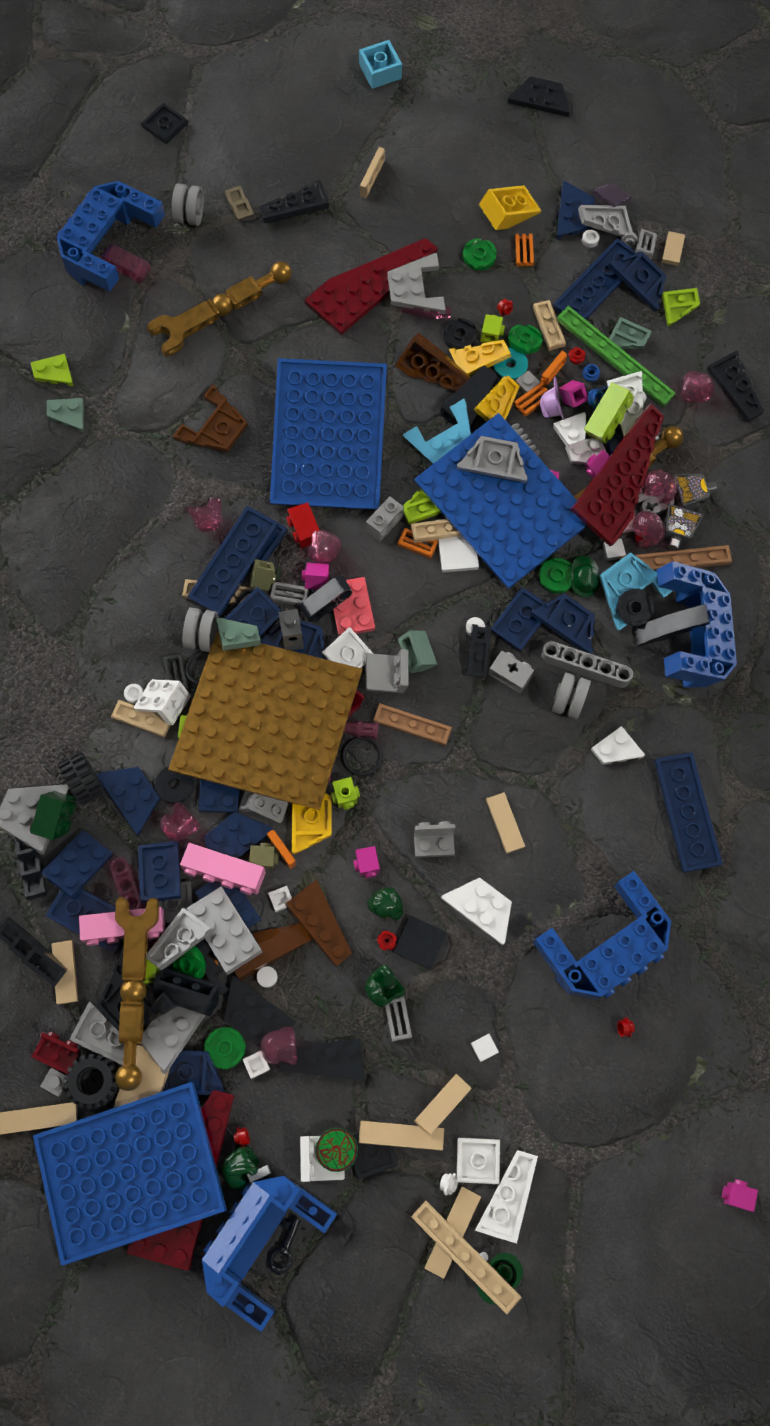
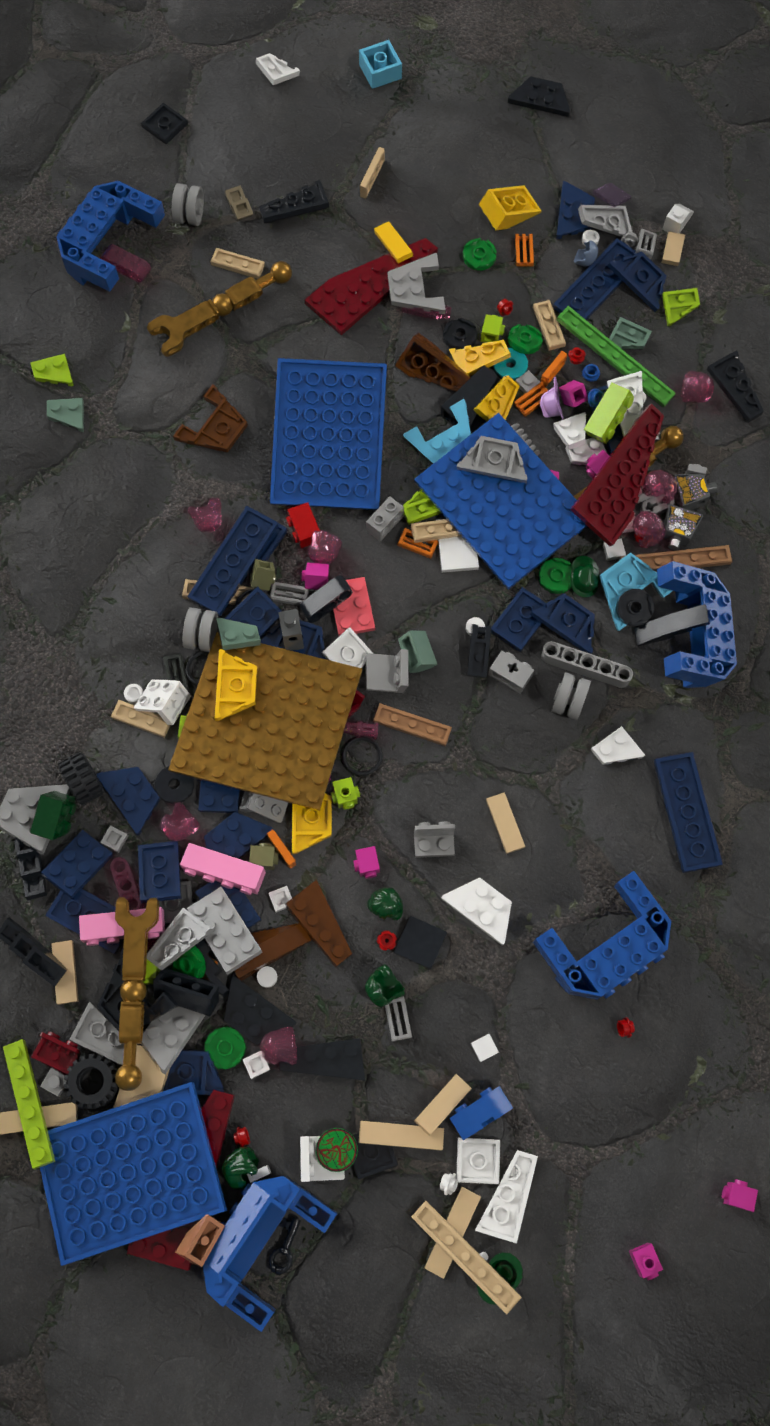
none -> lime plate [3,1039,55,1169]
none -> light grey plate [100,825,129,853]
none -> nougat slope [175,1214,225,1267]
none -> tan tile [210,248,265,279]
none -> yellow wing [215,649,257,721]
none -> white wing [256,53,300,85]
none -> yellow tile [374,221,413,263]
none -> blue brick [450,1086,513,1140]
none -> sand blue hair [574,240,598,267]
none -> dark pink brick [629,1243,663,1280]
none -> white slope [662,204,694,234]
none -> light grey plate [685,464,707,477]

